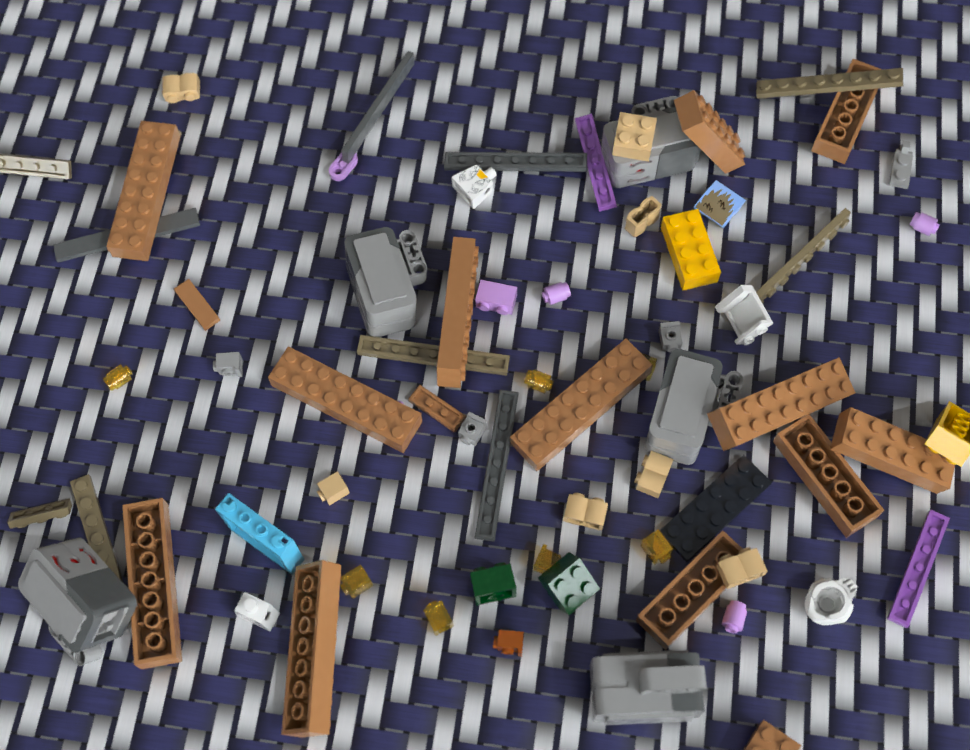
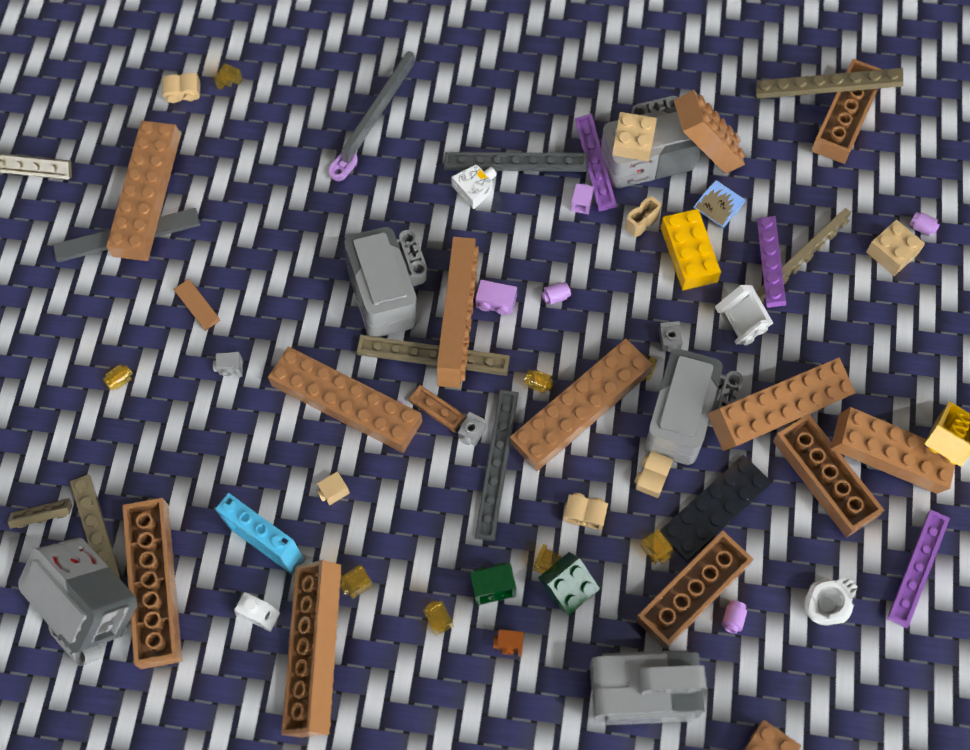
tan brick [716,547,767,589] -> none
light grey hinge [889,140,913,189] -> none
none -> clear yellow panel [214,63,243,90]
none -> lavender brick [571,183,594,214]
none -> medium lavender plate [757,216,786,308]
none -> tan brick [866,220,925,276]

